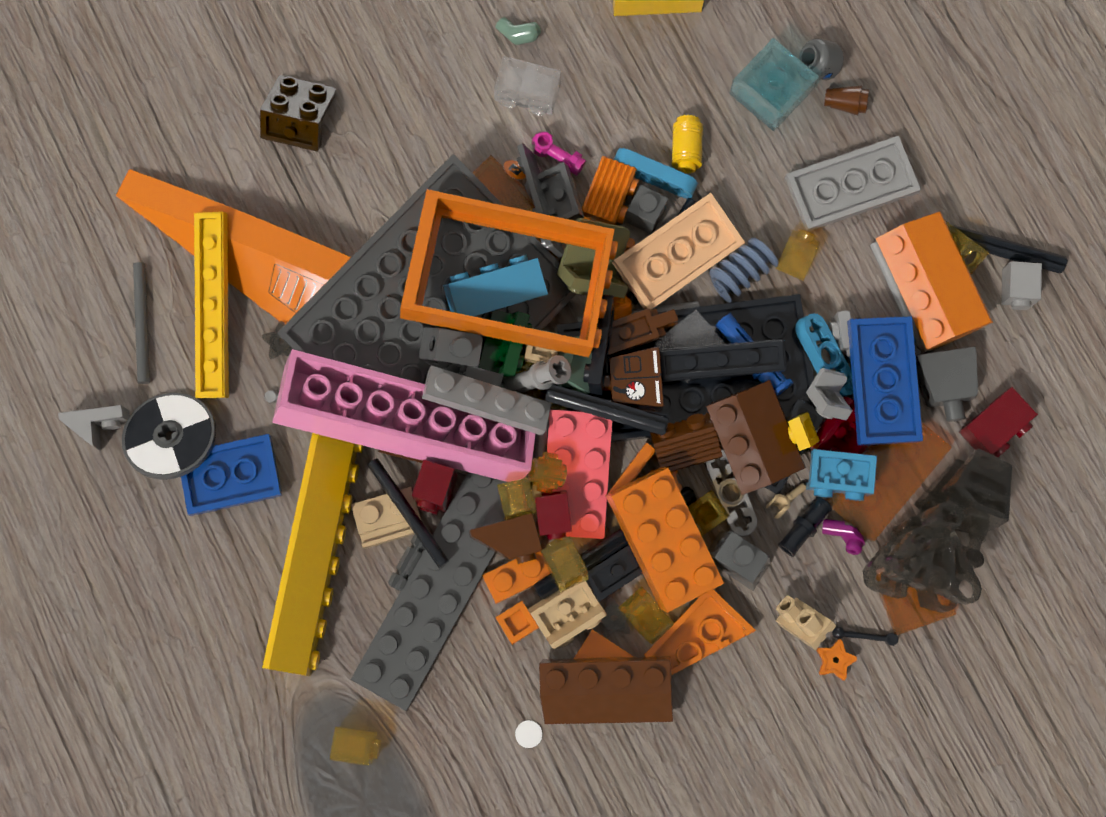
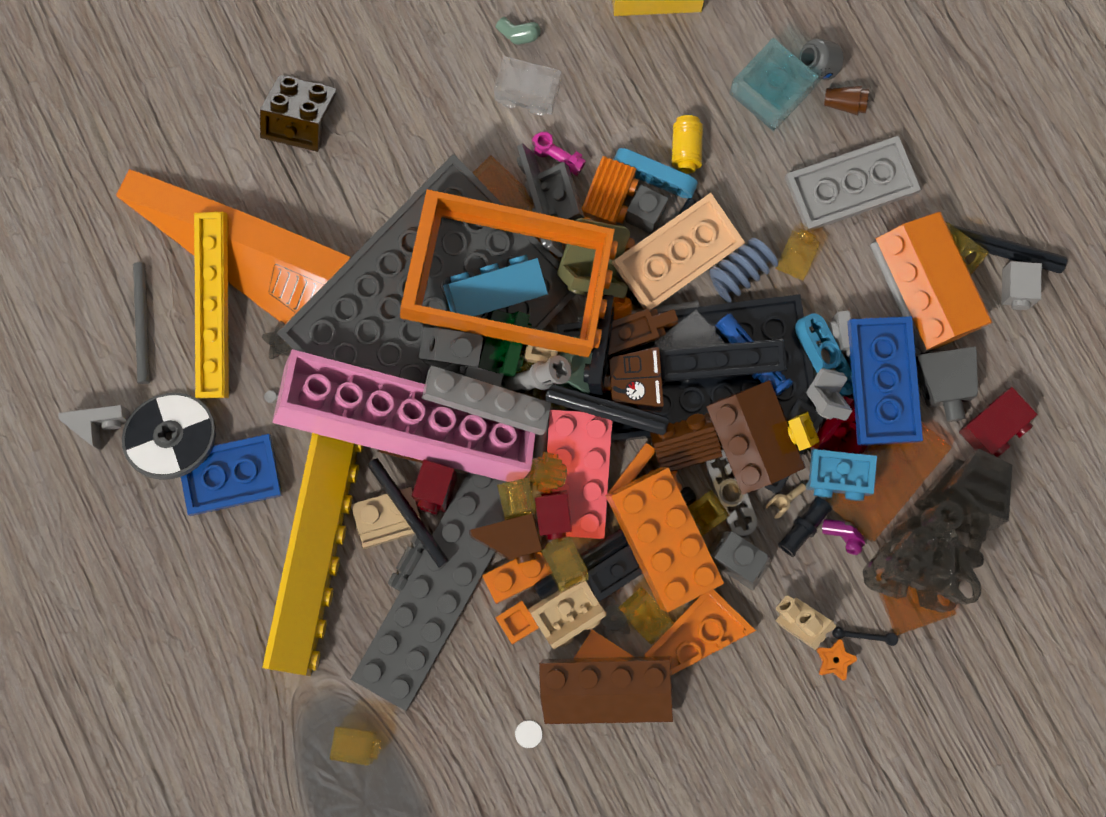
orange sticker [503,160,526,180] -> none

